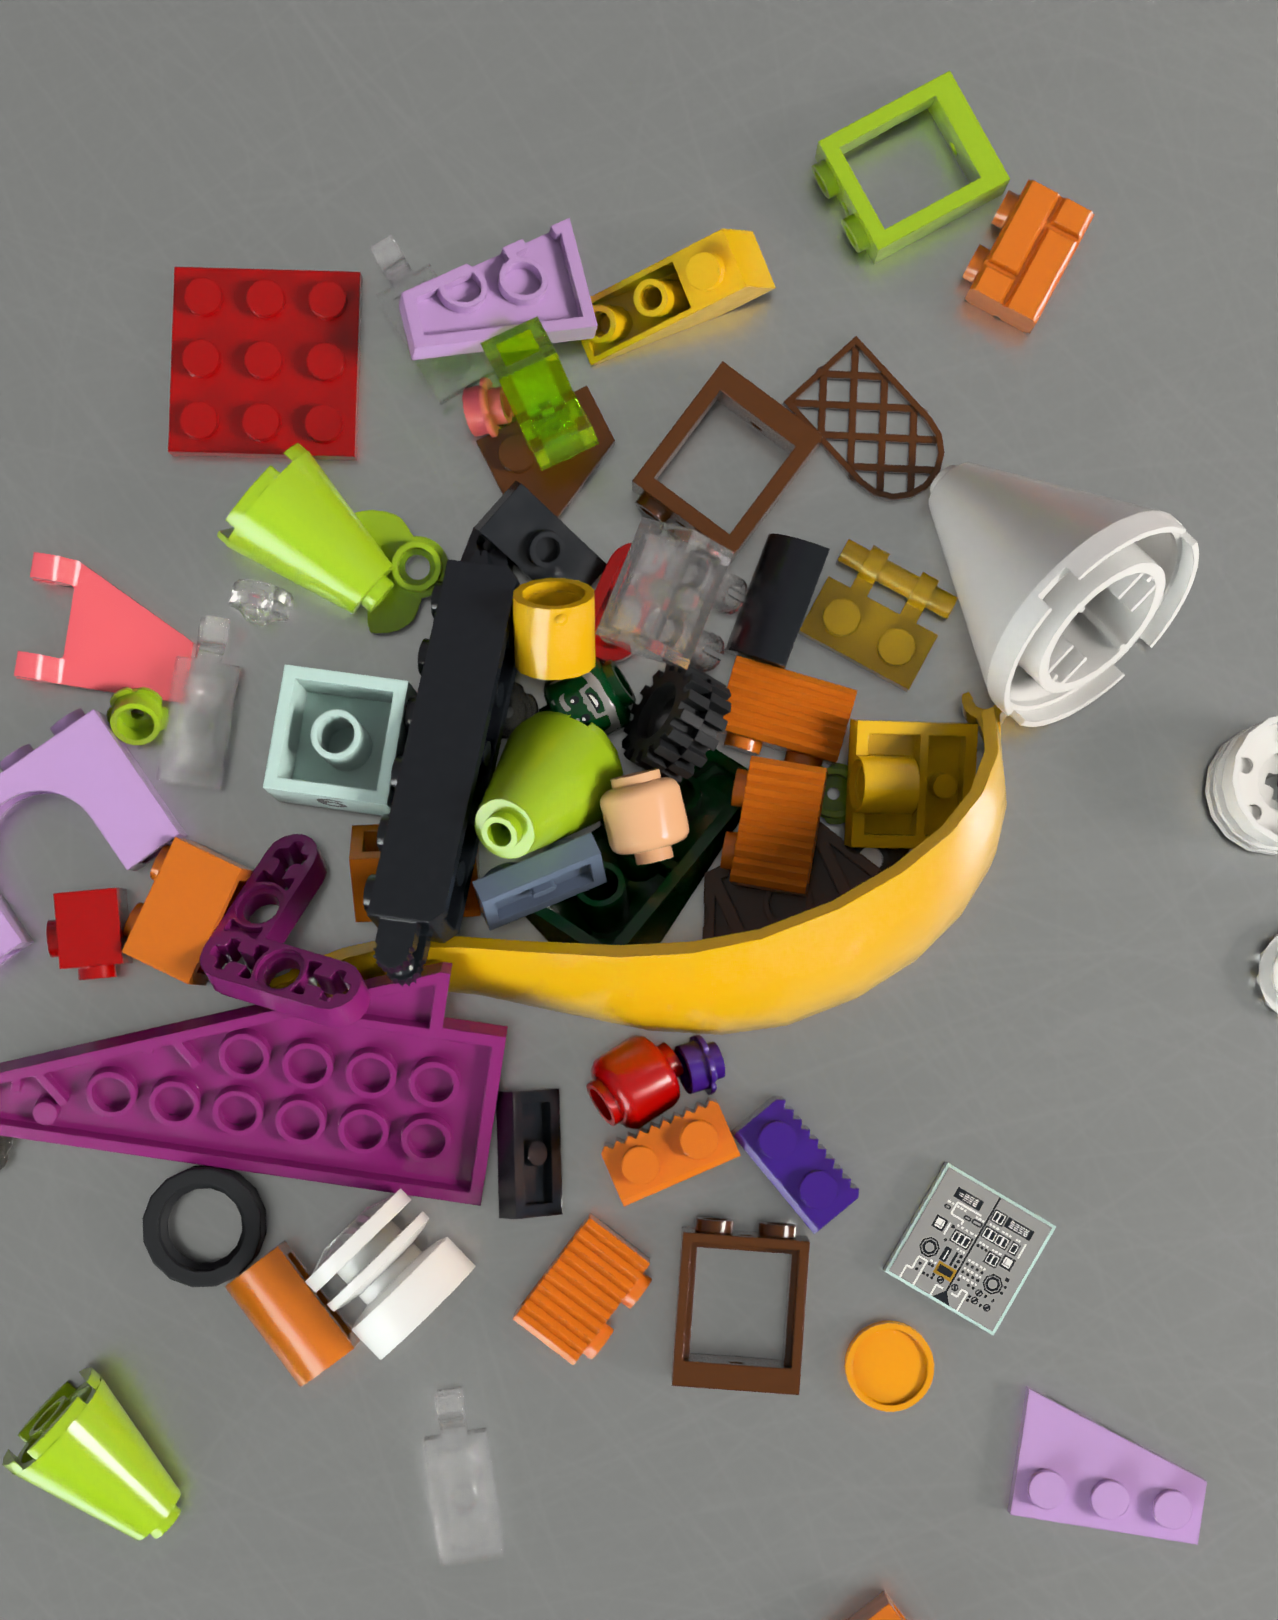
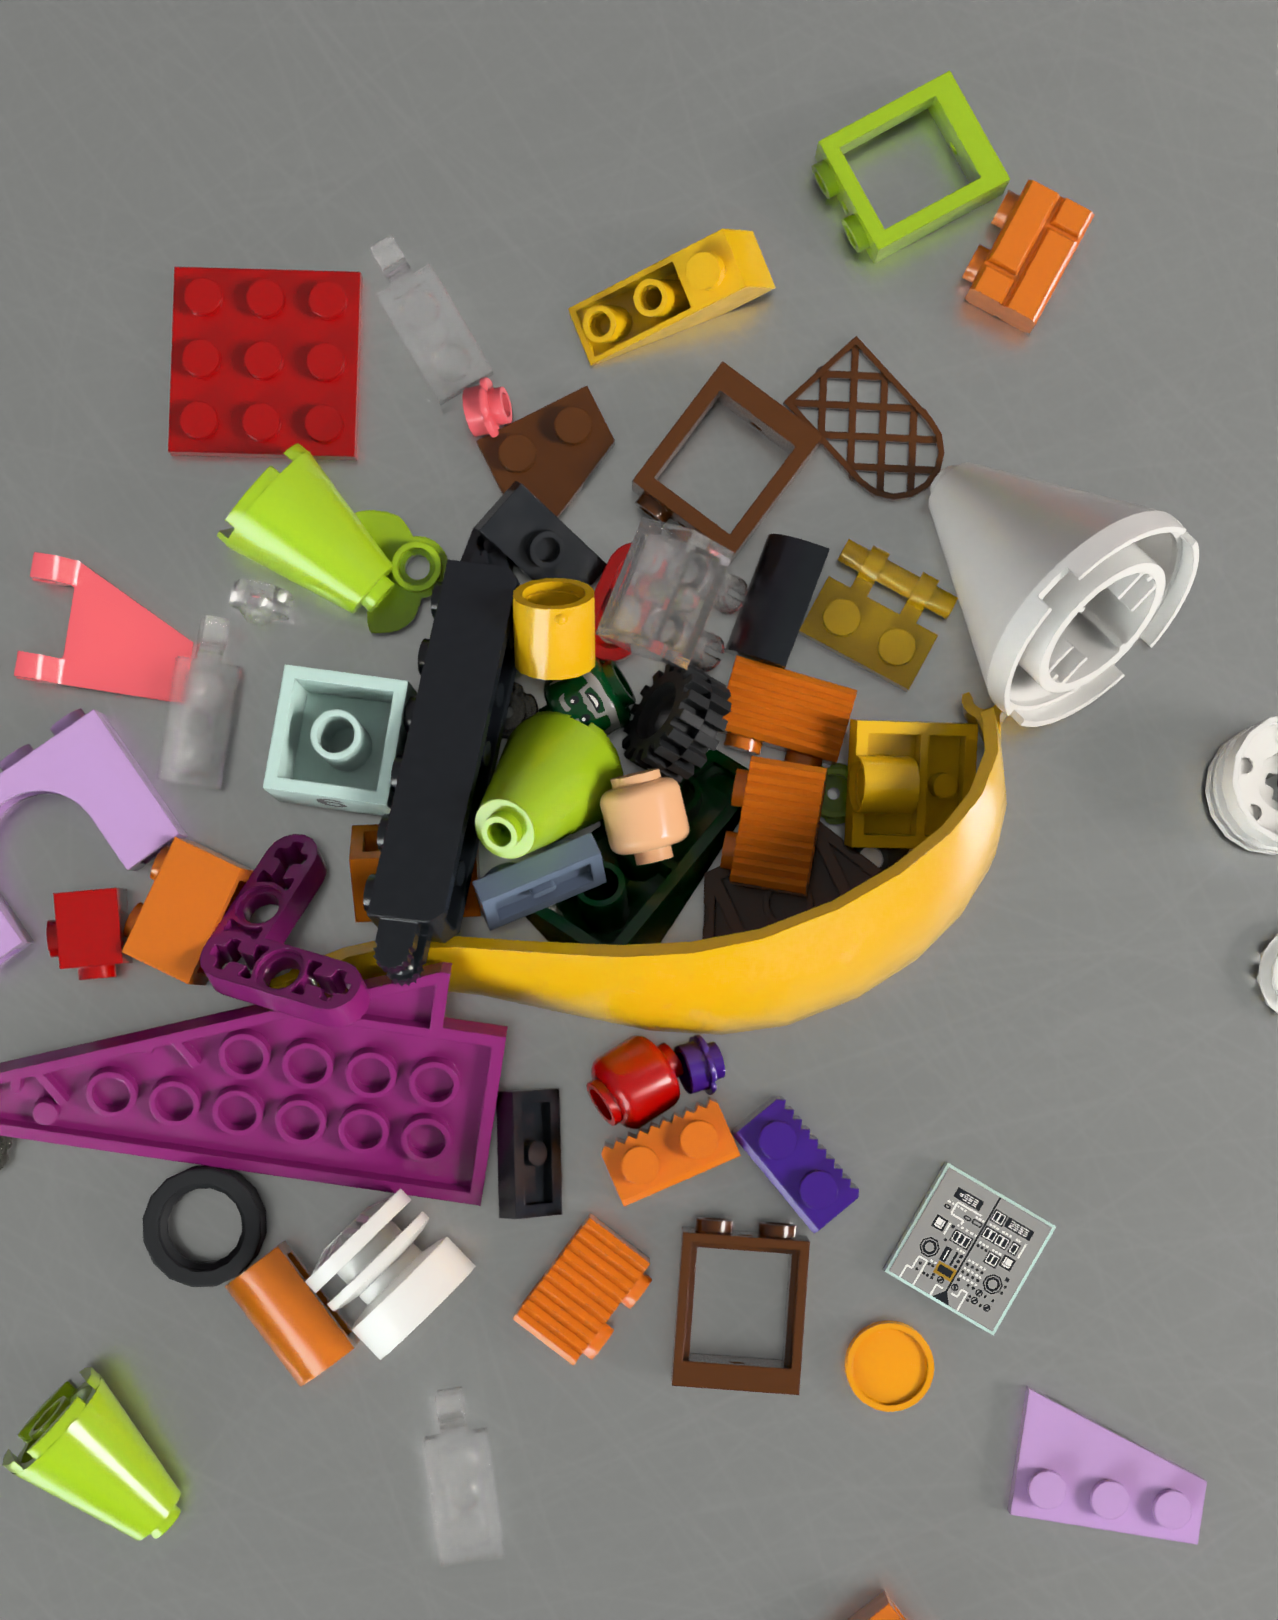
lime plate [107,687,169,745] -> none
lavender wing [399,218,598,360] -> none
clear neon green brick [480,316,599,471] -> none

